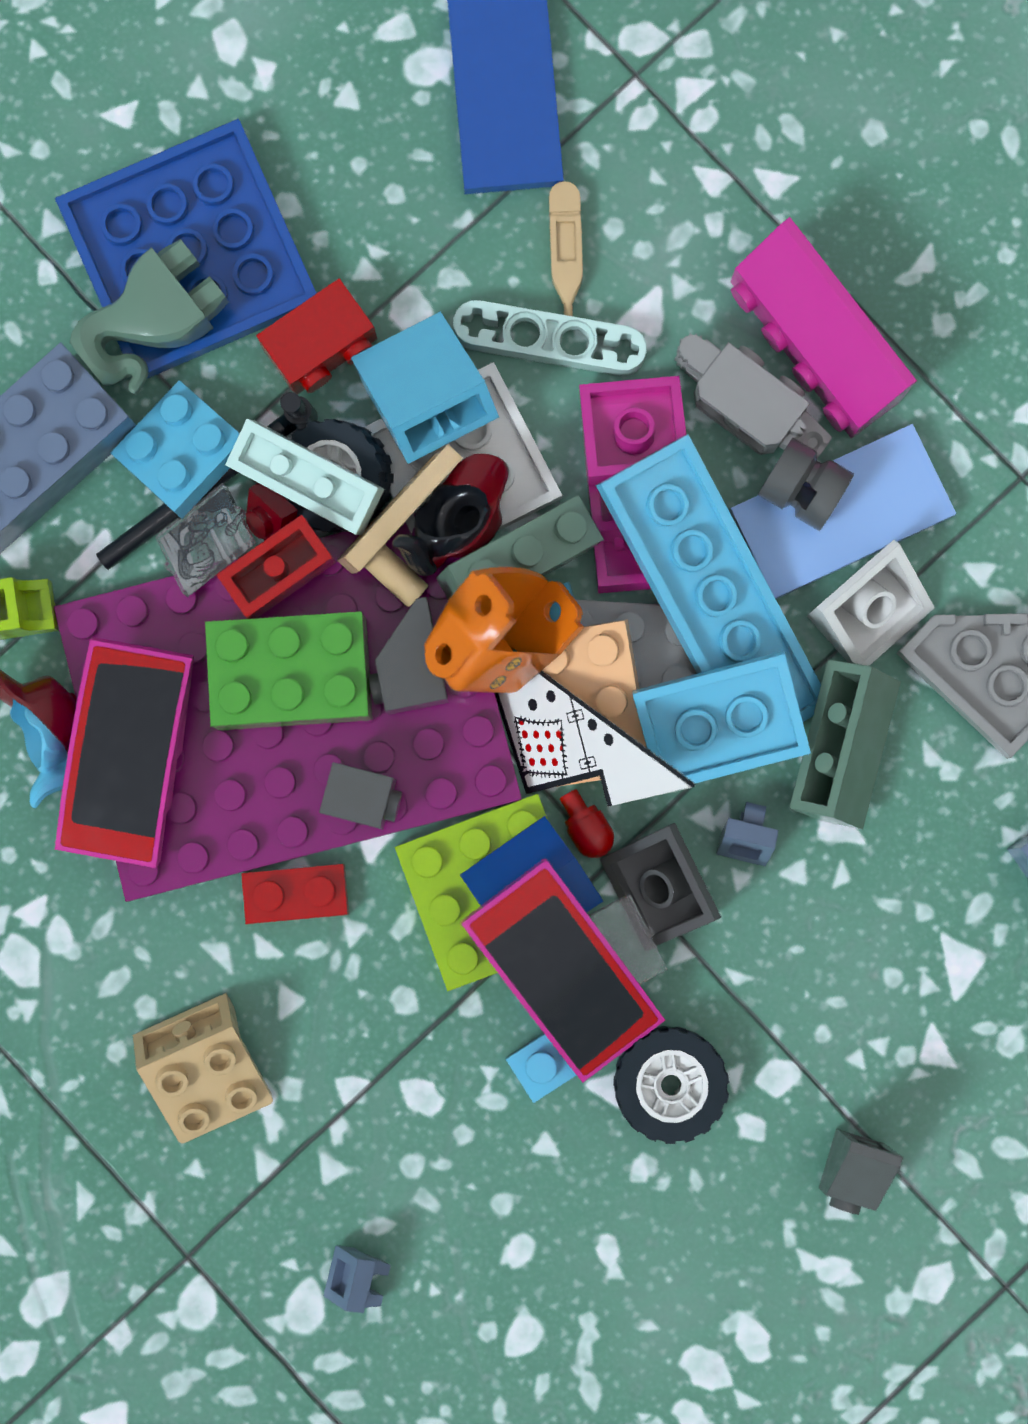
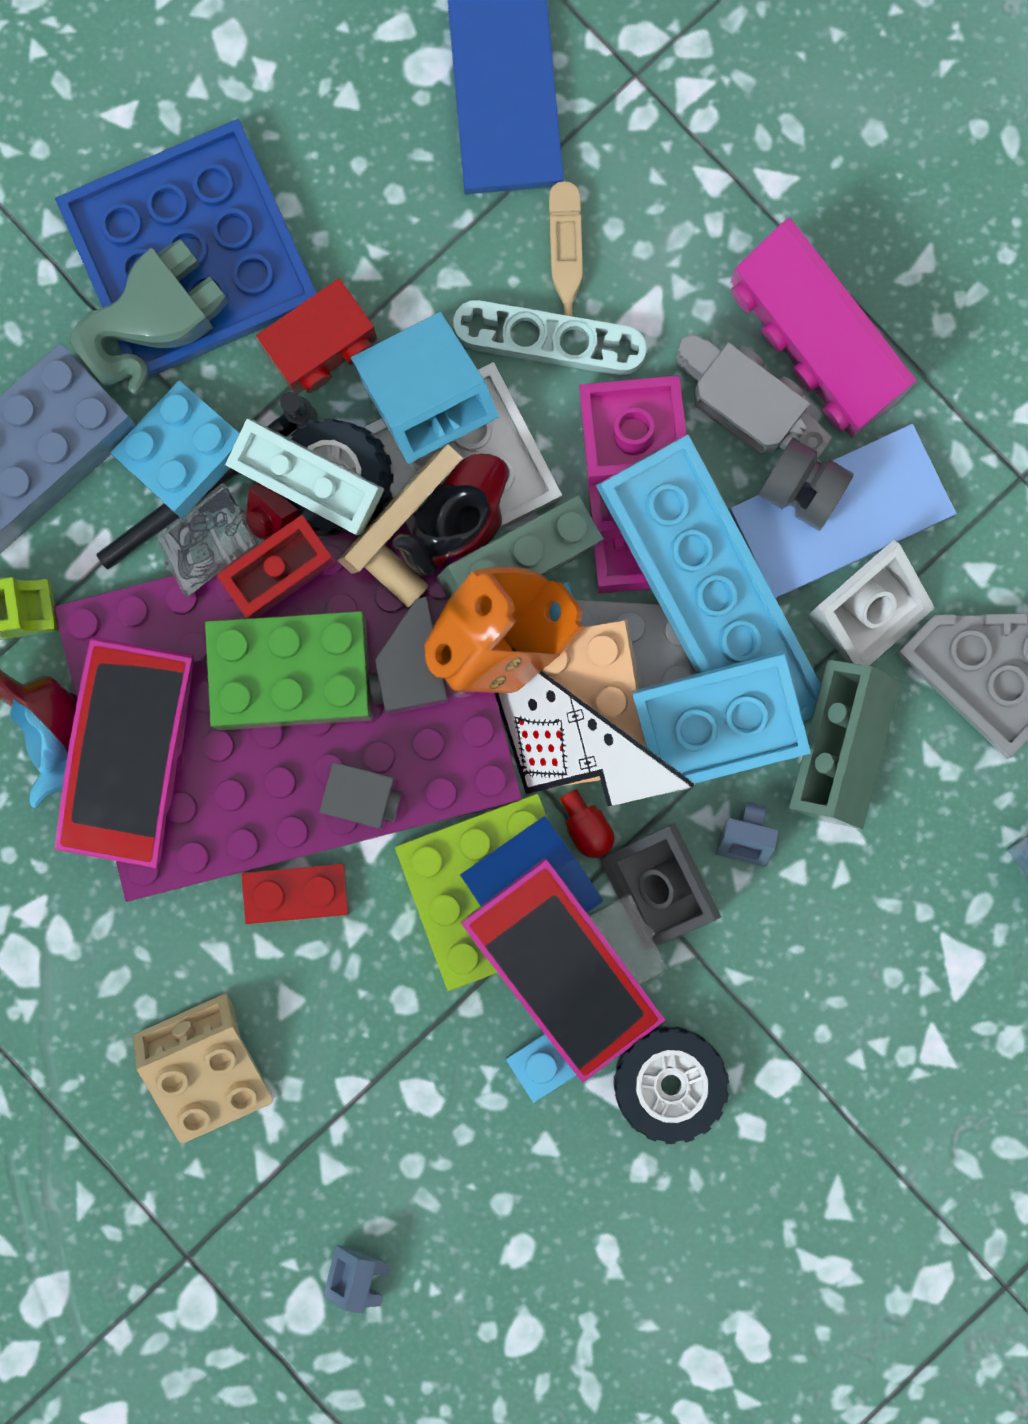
dark grey slope [819,1129,903,1215] -> none

